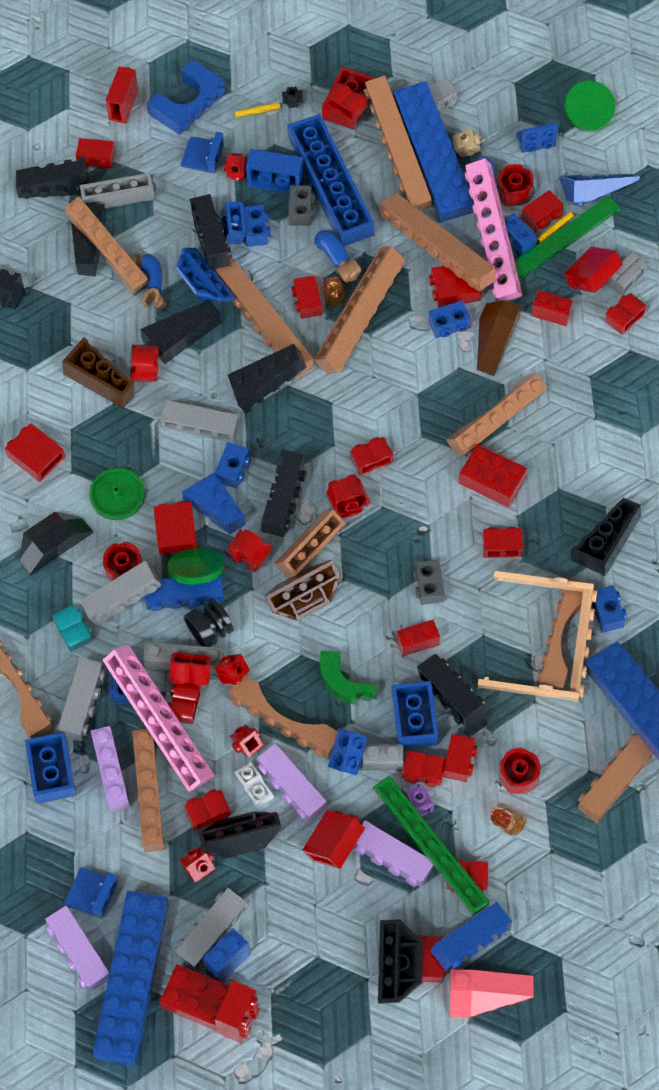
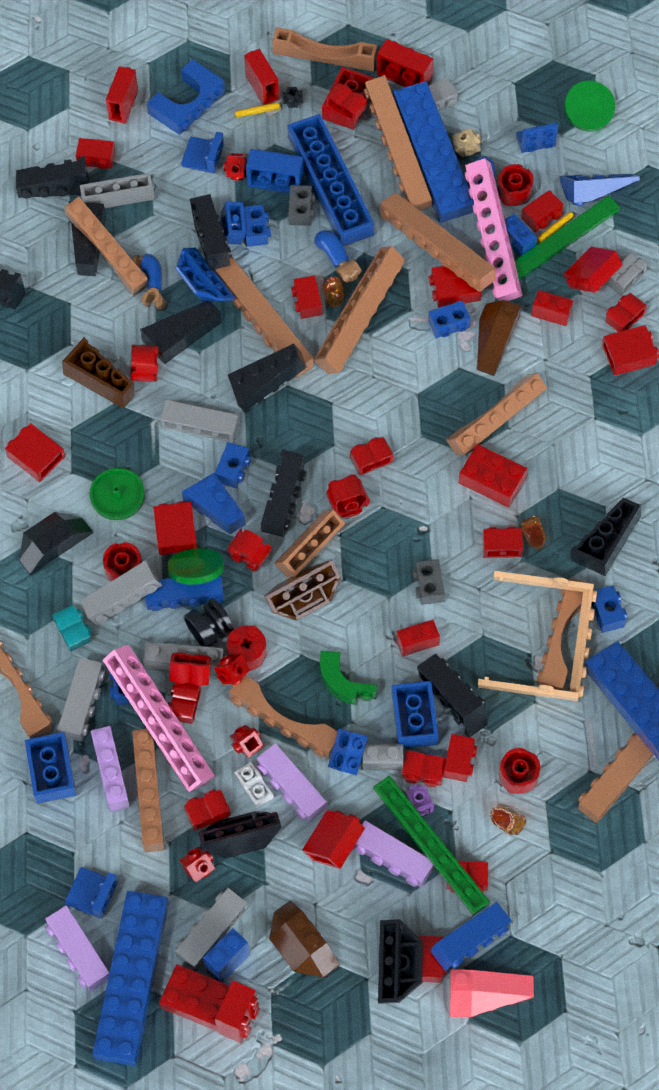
none -> red brick [227,626,267,671]
none -> red brick [244,49,279,105]
none -> reddish brown wedge [269,900,340,978]
none -> nougat arch [272,27,378,71]
none -> red brick [377,39,433,87]
none -> rock [521,515,546,550]
none -> red brick [602,325,659,376]

